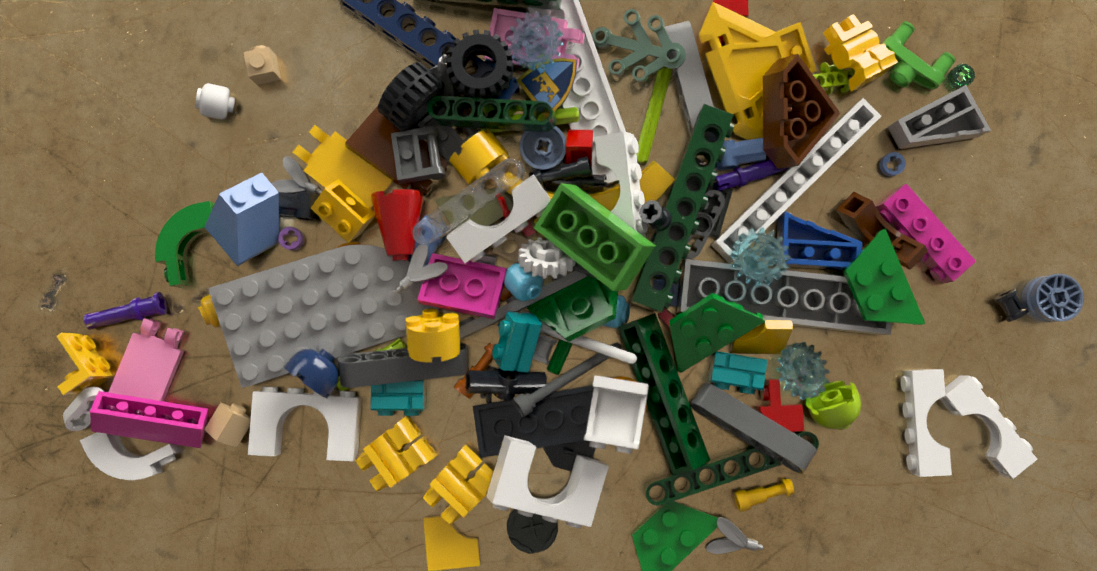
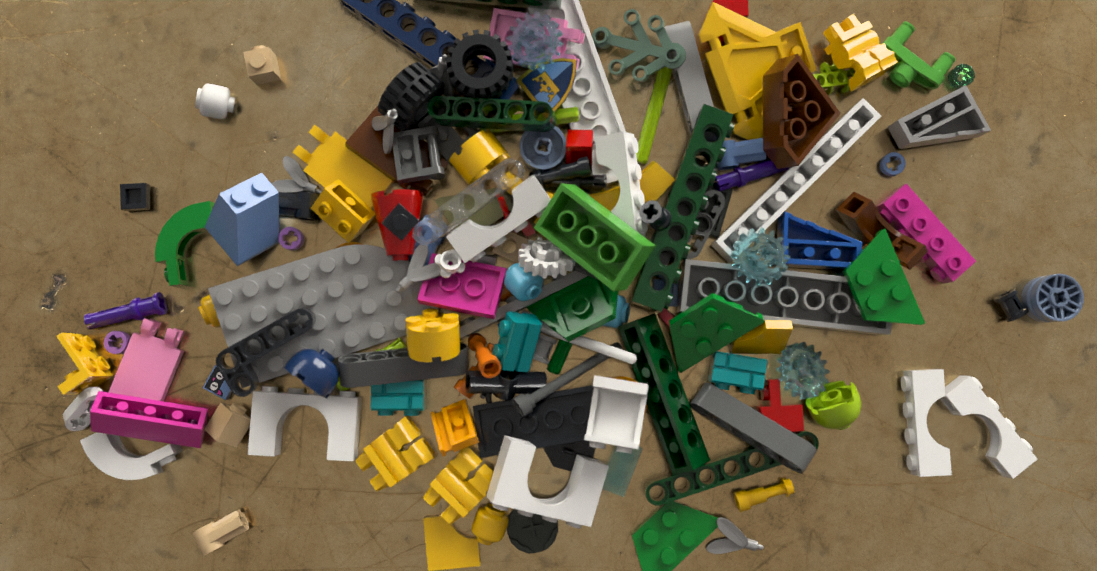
none -> medium lavender bush [104,331,131,354]
none -> black plate [120,183,150,211]
none -> tan piece [191,509,250,556]
none -> tile [203,365,232,400]
none -> black beam [216,308,316,397]
none -> light grey piece [372,109,398,154]
none -> black plate [381,203,419,241]
none -> light orange plate [430,399,479,457]
none -> white plate [435,249,465,278]
none -> orange piece [468,333,501,378]
none -> yellow head [471,503,509,545]
none -> clear light blue plate [602,446,643,497]

